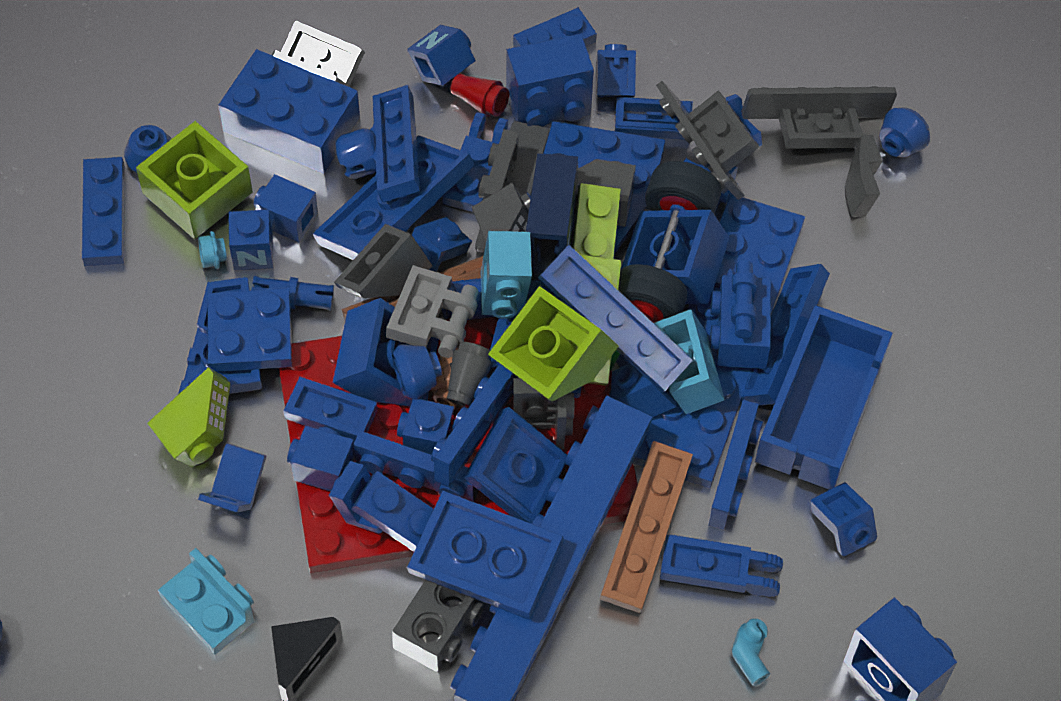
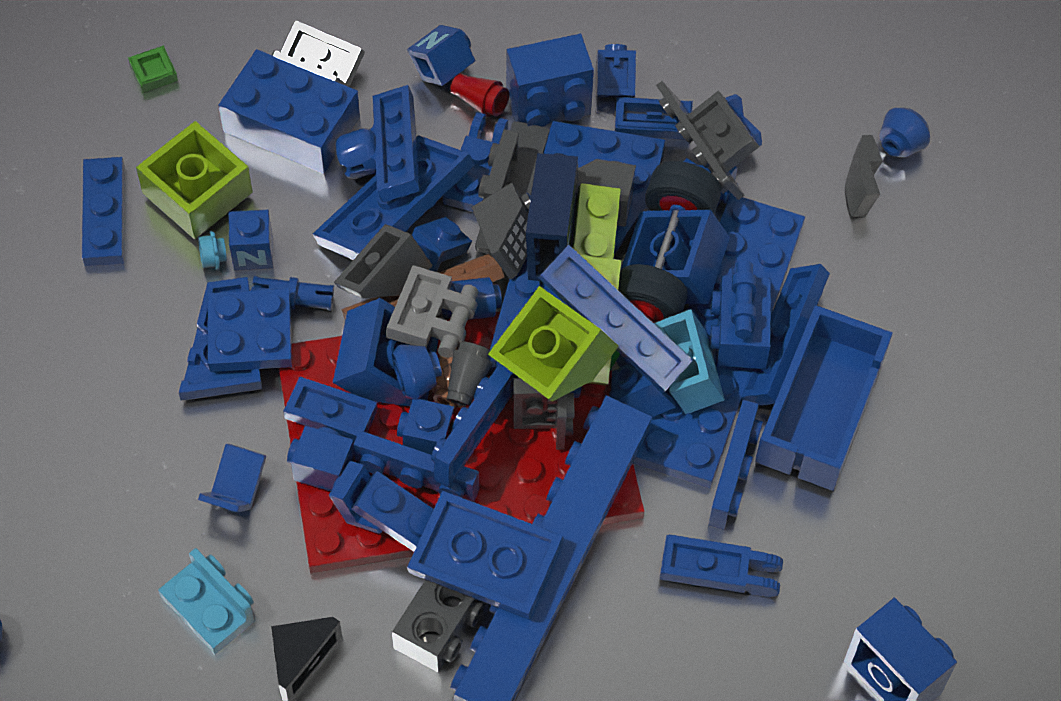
blue cone [124,125,172,173] -> none
lime slope [147,367,230,468] -> none
blue brick [253,174,318,243] -> none
blue plate [464,407,567,524] -> none
medium azure brick [481,231,532,319] -> none
blue plate [513,7,597,47] -> none
nougat plate [600,441,693,613] -> none
medium azure arm [732,618,770,686] -> none
dark grey bracket [741,86,897,149] -> none
blue bracket [810,482,877,556] -> none
none -> bright green tile [128,45,178,93]

